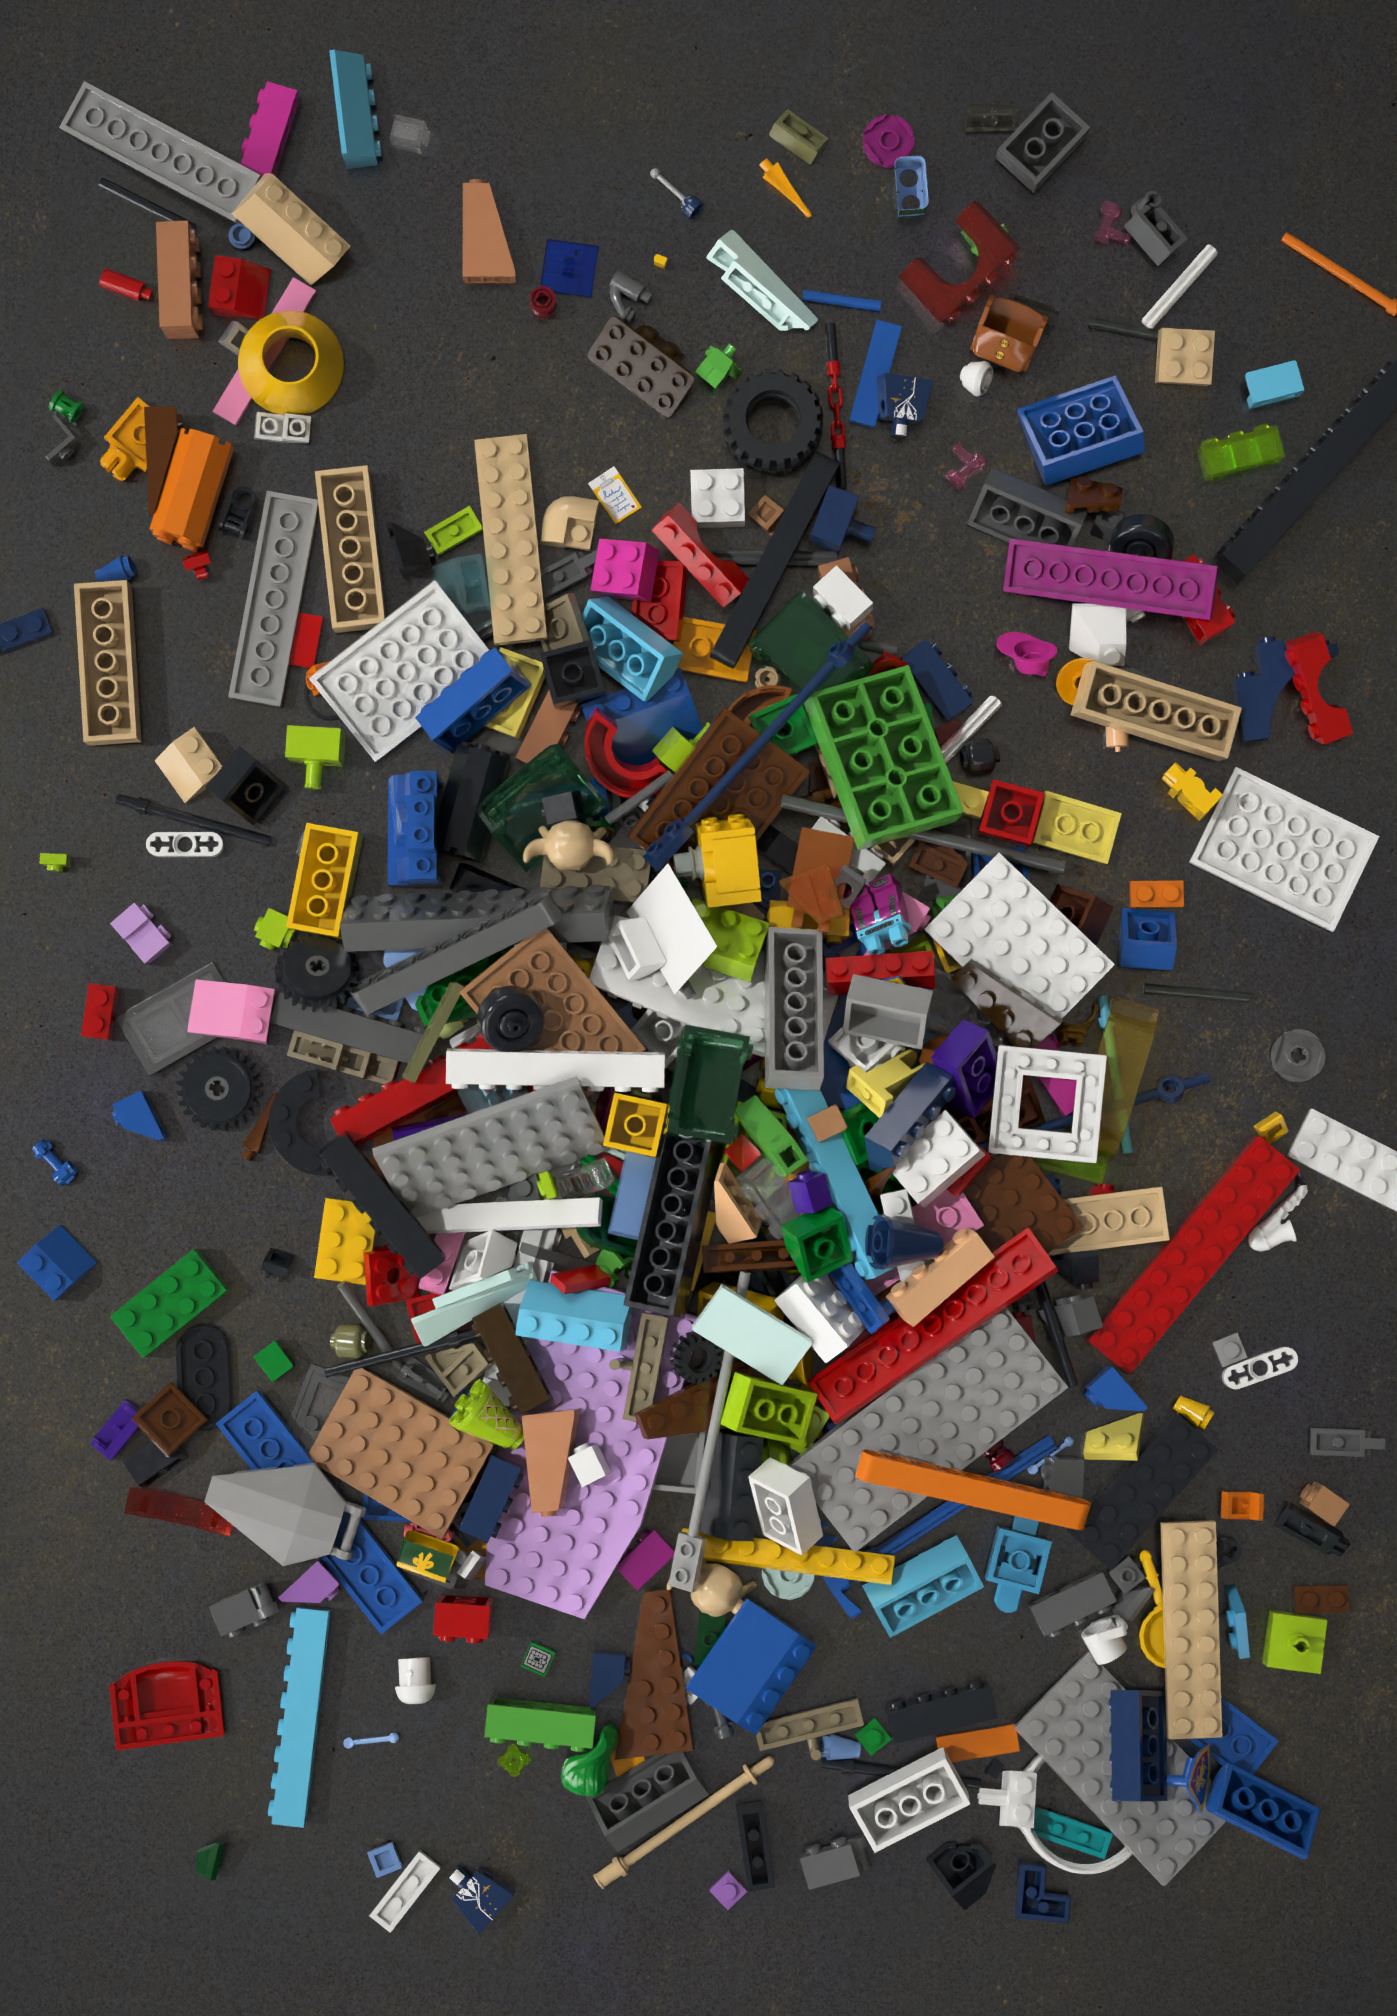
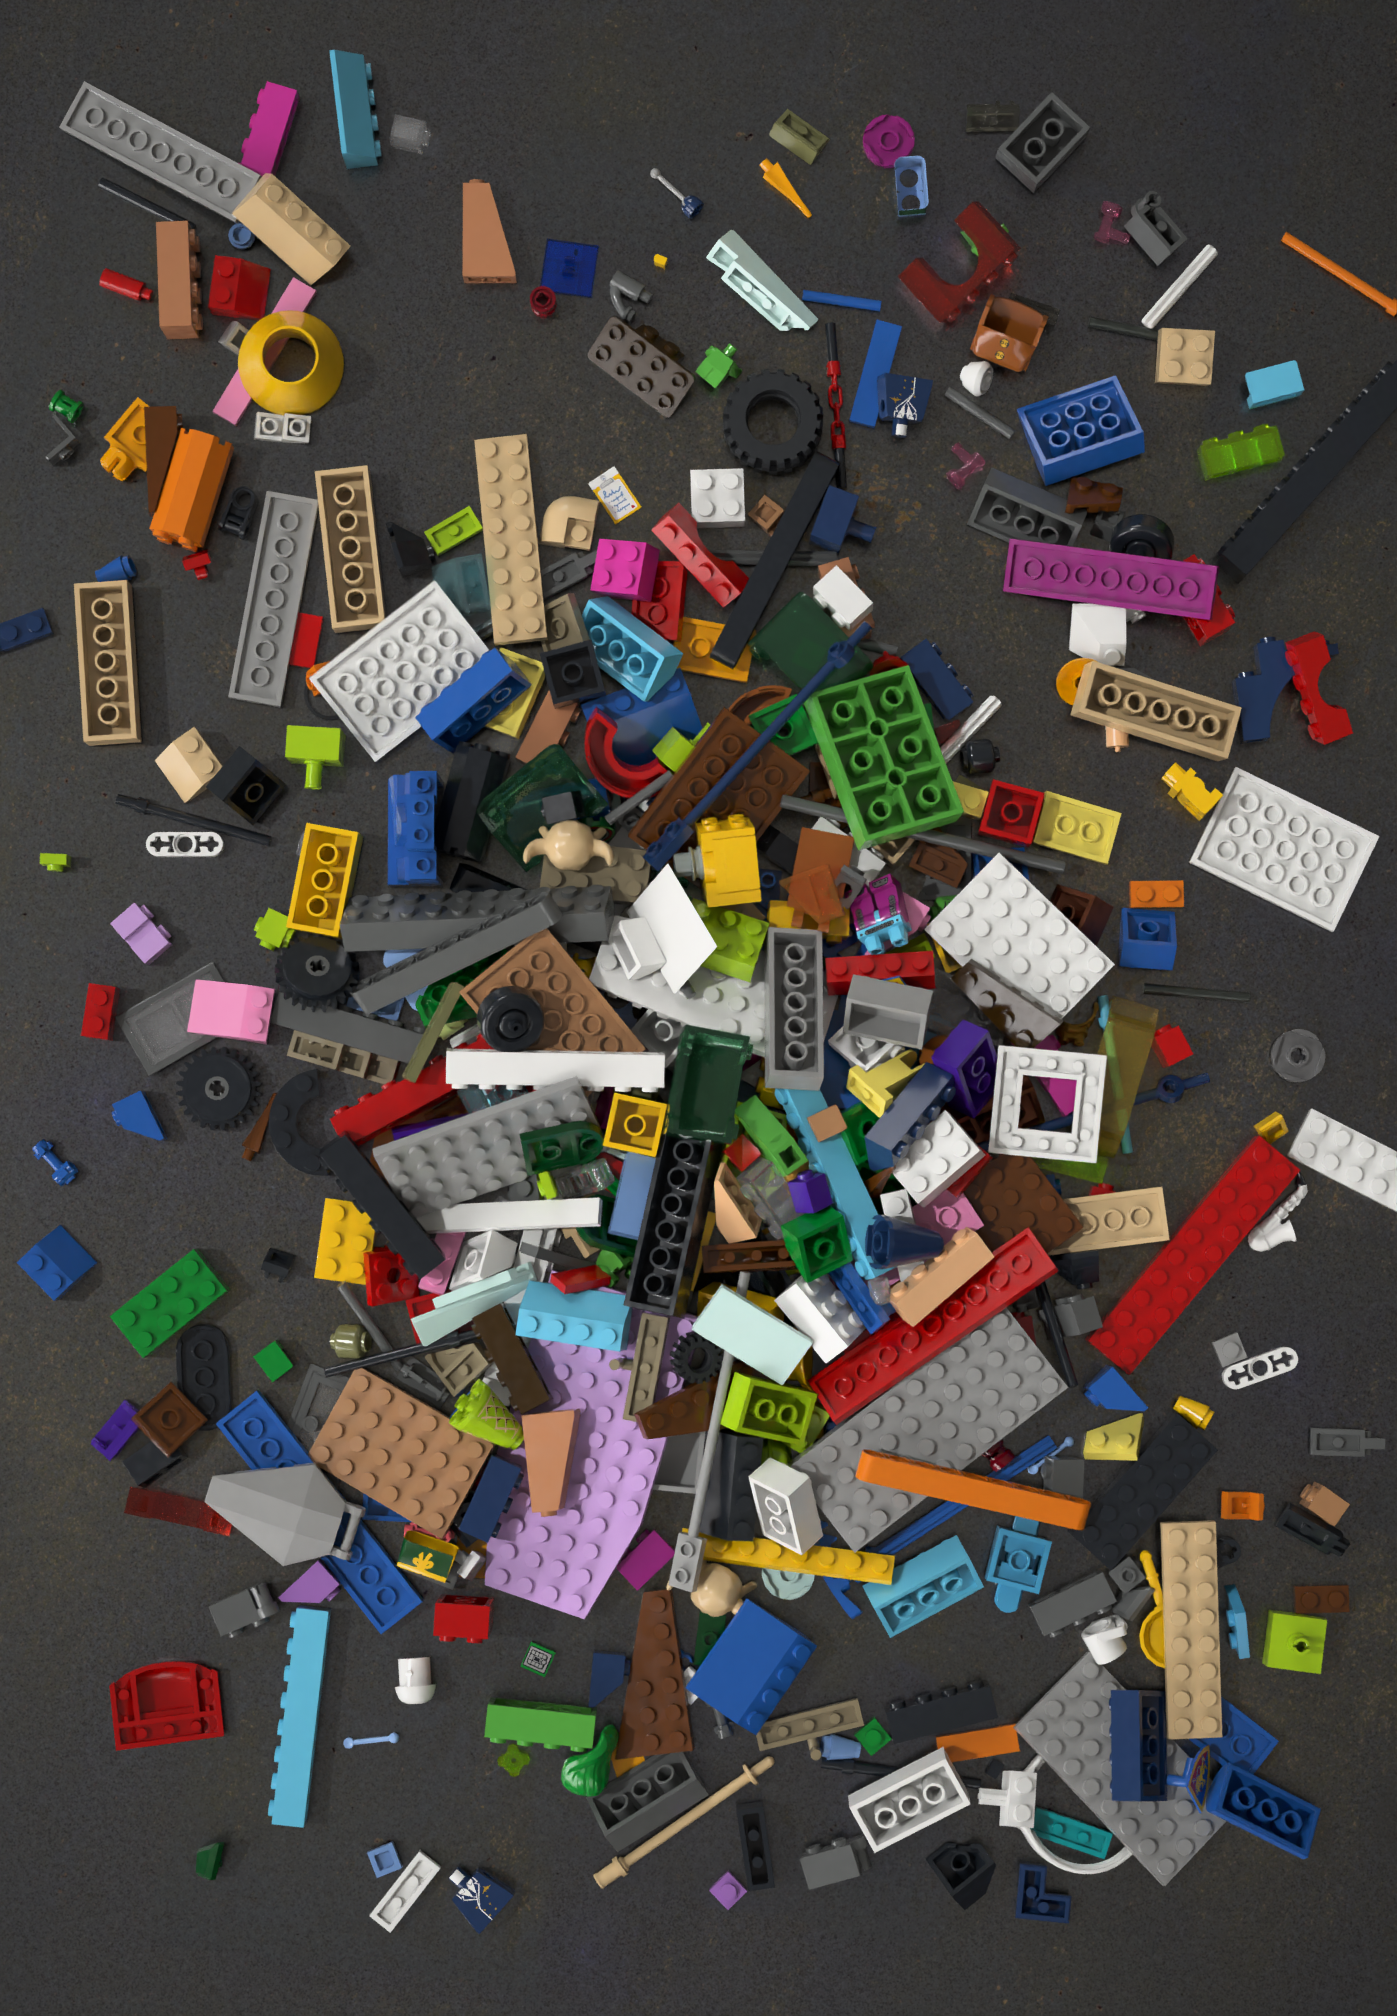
white brick [568,1442,611,1487] -> none
tan plate [755,667,781,688] -> none
dark pink piece [997,632,1057,676] -> none
none -> dark green tile [519,1121,604,1176]
none -> clear hose [867,1277,891,1306]
none -> dark grey bar [945,387,1015,439]
none -> red brick [1148,1024,1193,1068]

